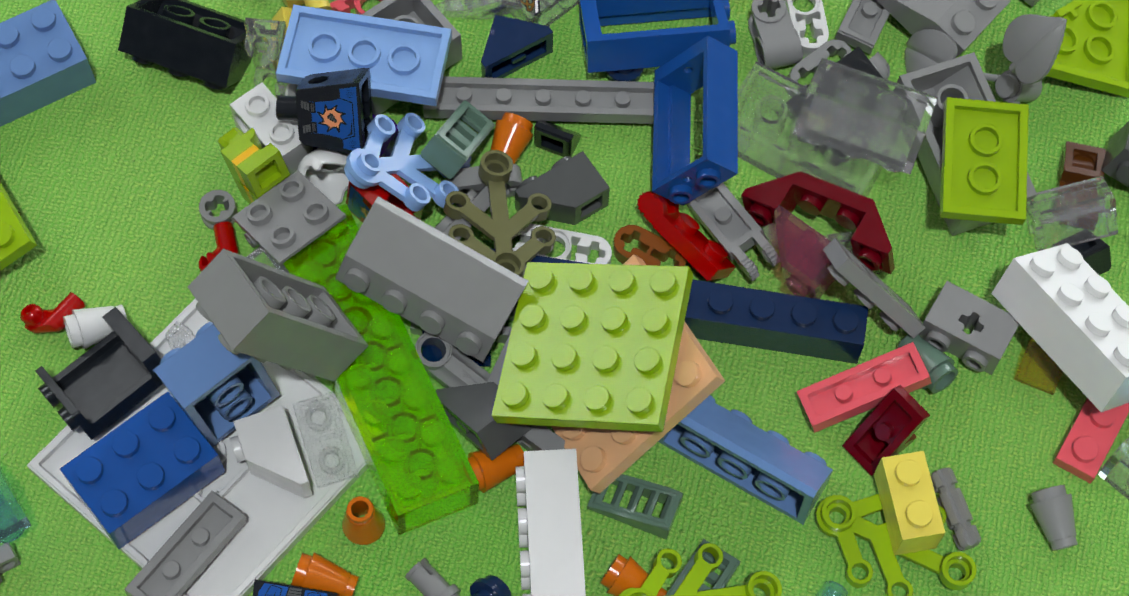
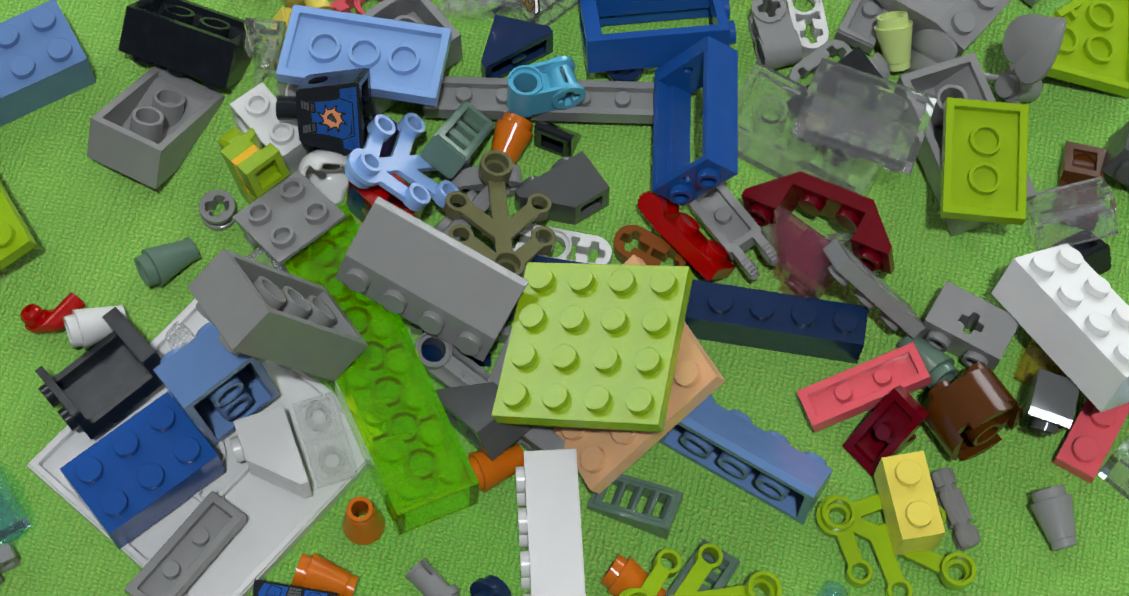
red arm [198,221,239,272] -> none
none -> light grey slope [87,64,224,189]
none -> sand green cone [134,237,199,287]
none -> medium azure piece [506,56,586,118]
none -> yellowish green cone [874,11,913,72]
none -> reddish brown brick [925,361,1023,461]
none -> dark grey slope [1021,368,1079,437]

